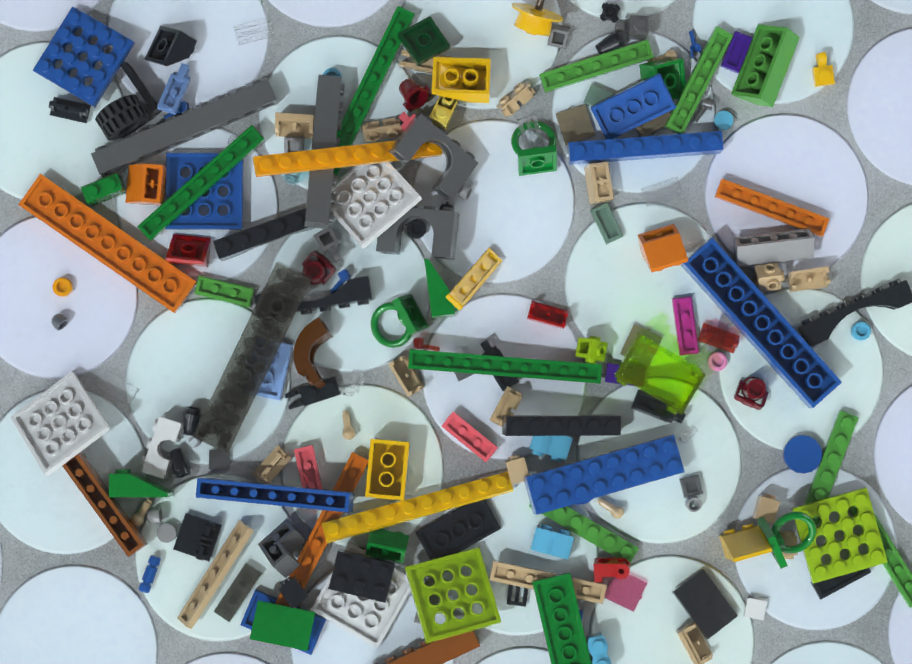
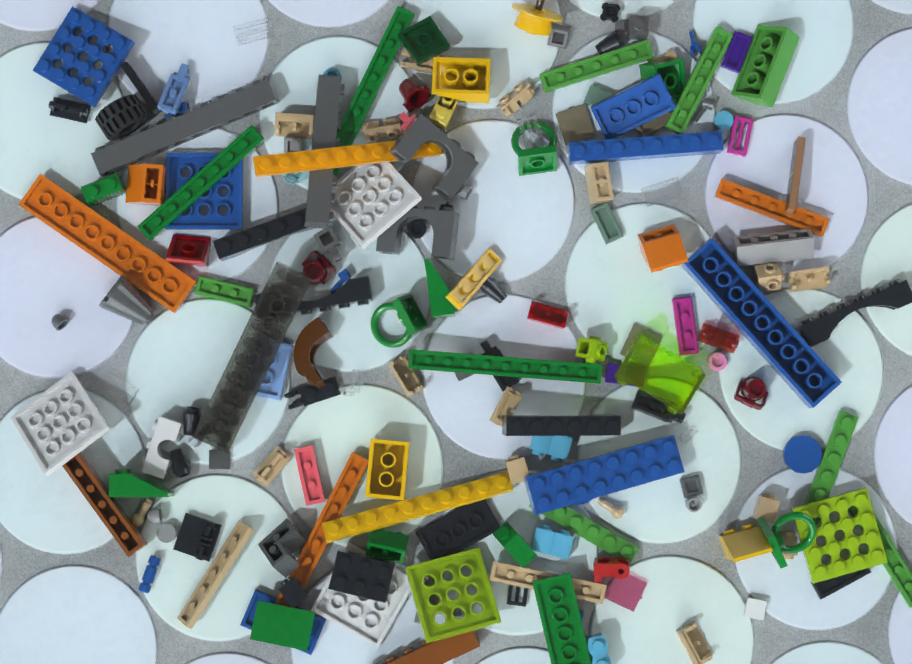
light orange tile [53,277,73,297] -> none
black slope [144,26,197,67] -> none
blue brick [196,478,354,512] -> none
clear smoke tile [214,563,262,622] -> none
tan piece [342,410,355,440] -> none
clear red hand [413,338,440,351] -> none
coral plate [441,412,498,462] -> none
black tile [672,569,738,639] -> none
yellow plate [812,52,835,87] -> none
medium azure tile [850,321,871,341] -> none
none -> dark grey cone [99,275,154,325]
none -> black cone [480,277,507,304]
none -> green slope [493,521,537,568]
none -> dark pink tile [726,115,754,157]
none -> medium nougat tile [784,136,806,215]

